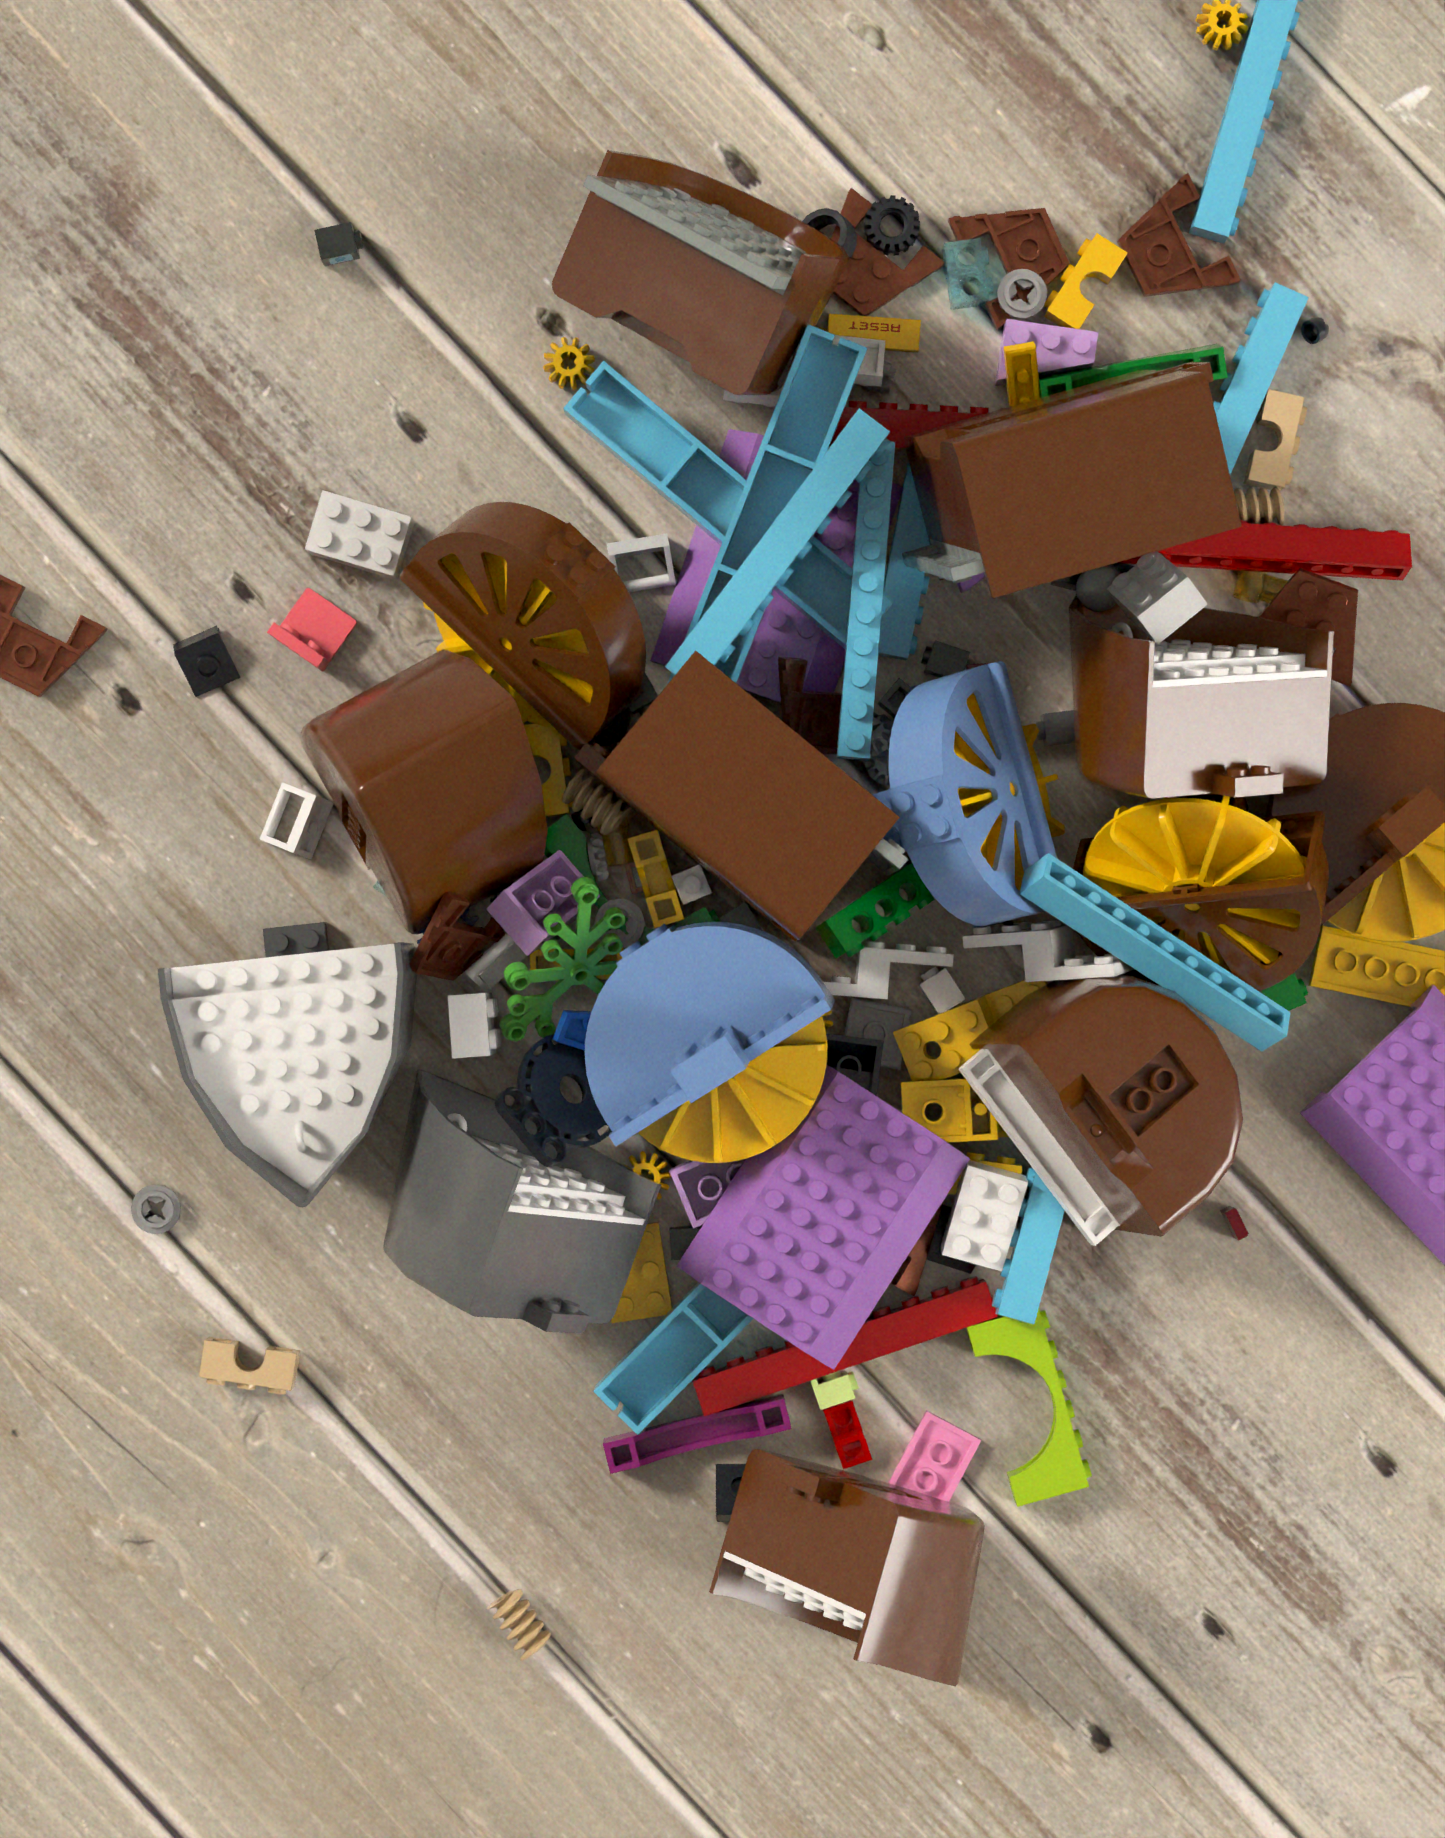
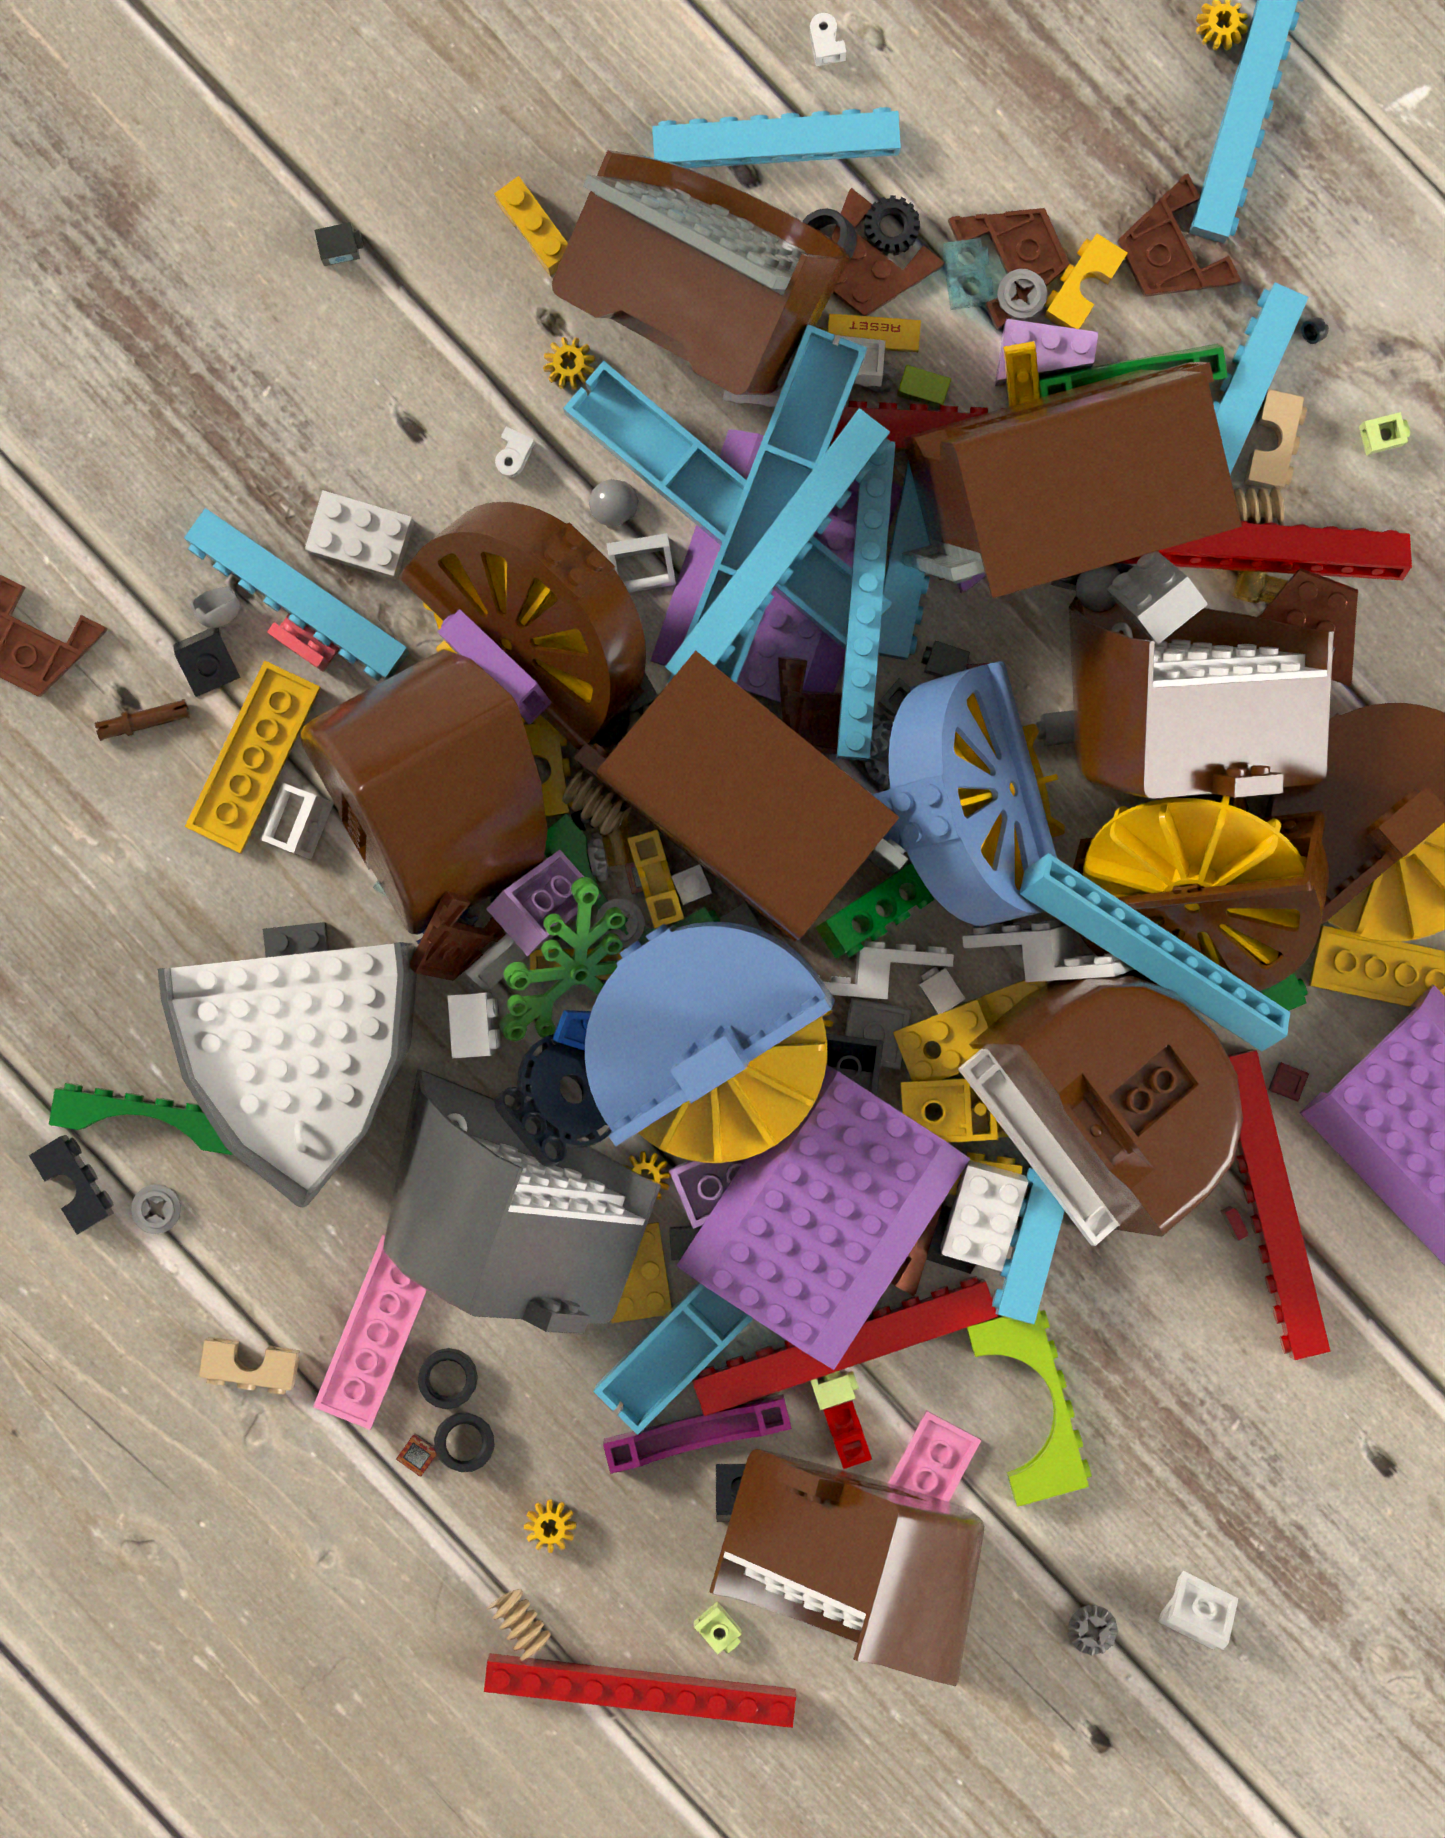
none -> black arch [29,1135,114,1235]
none -> green arch [49,1083,234,1155]
none -> reddish brown pin [95,699,190,741]
none -> medium azure brick [184,508,410,682]
none -> yellow plate [185,660,321,854]
none -> light grey hair [190,586,240,628]
none -> bright pink plate [313,1234,427,1430]
none -> tile [396,1433,437,1477]
none -> black tyre [418,1348,478,1409]
none -> black tyre [434,1413,495,1473]
none -> medium lavender slope [437,609,552,725]
none -> red brick [484,1653,796,1728]
none -> yellow arch [494,176,568,276]
none -> white leg [495,426,536,478]
none -> yellow gear [524,1499,577,1553]
none -> light grey hair [589,479,639,527]
none -> medium azure brick [652,107,901,168]
none -> yellowish green brick [694,1601,741,1654]
none -> white leg [810,13,846,66]
none -> lime piece [897,365,951,409]
none -> light grey gear [1068,1605,1118,1656]
none -> white bracket [1158,1571,1239,1650]
none -> red brick [1227,1049,1331,1360]
none -> dark red tile [1268,1062,1309,1102]
none -> yellowish green brick [1359,412,1410,456]

